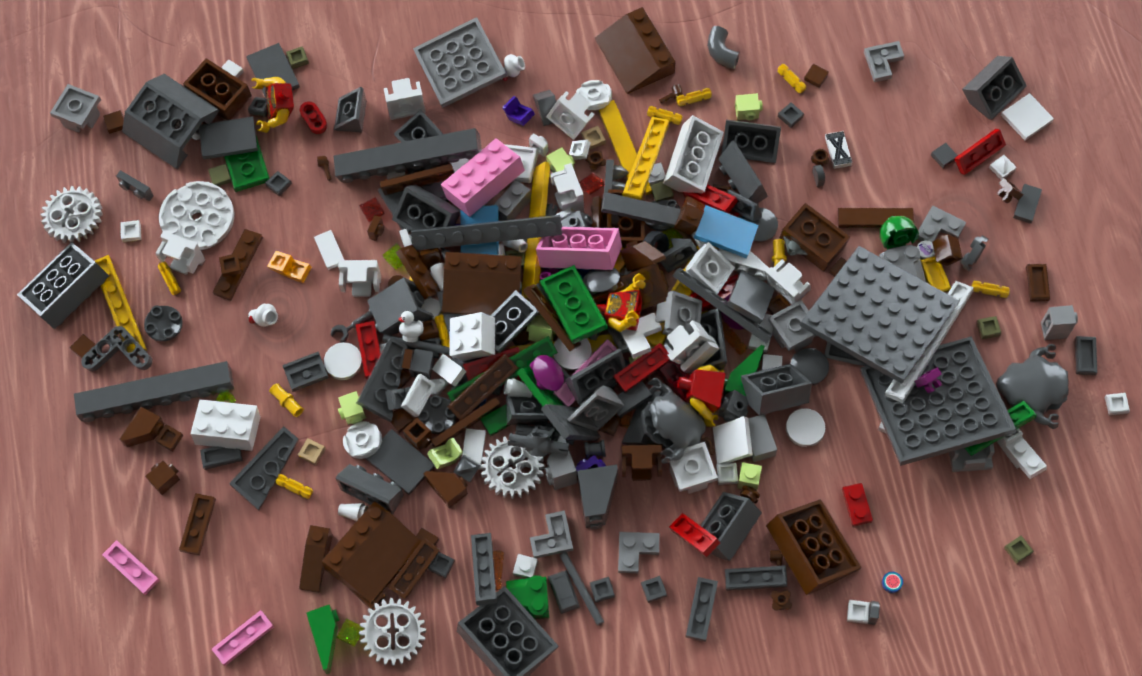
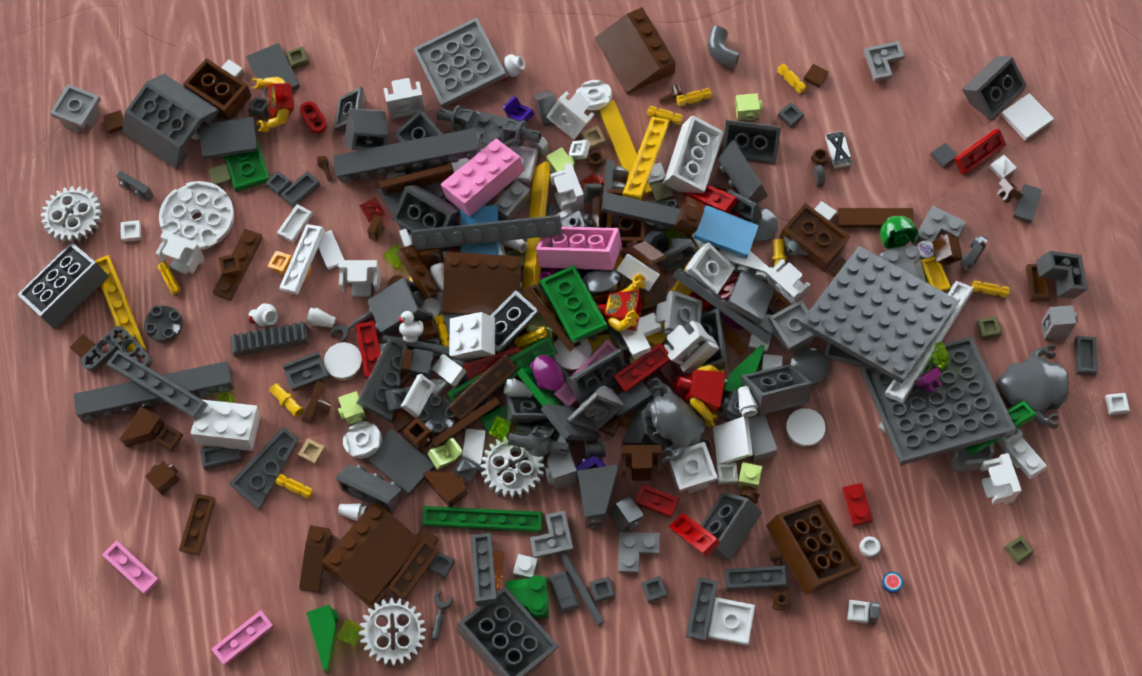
none -> dark grey tile [106,349,208,420]
none -> dark grey gear [230,321,309,357]
none -> white tile [277,204,313,244]
none -> white tile [279,224,325,295]
none -> dark grey tile [280,171,321,208]
none -> reddish brown tile [302,381,332,423]
none -> white cone [306,307,336,328]
none -> dark grey slope [344,108,388,151]
none -> green tile [422,506,543,533]
none -> dark grey piece [431,590,453,640]
none -> dark grey plate [437,105,542,148]
none -> clear neon green plate [489,416,511,440]
none -> yellow axle [514,326,549,348]
none -> dark grey tile [583,184,603,203]
none -> dark grey brick [608,497,644,532]
none -> white tile [617,254,660,291]
none -> red plate [635,484,679,518]
none -> white tile [708,597,755,646]
none -> white cone [738,386,758,417]
none -> white tile [814,201,837,221]
none -> white tile [859,537,880,558]
none -> clear neon green plate [932,341,949,369]
none -> white panel [980,453,1022,505]
none -> dark grey brick [1036,251,1088,299]

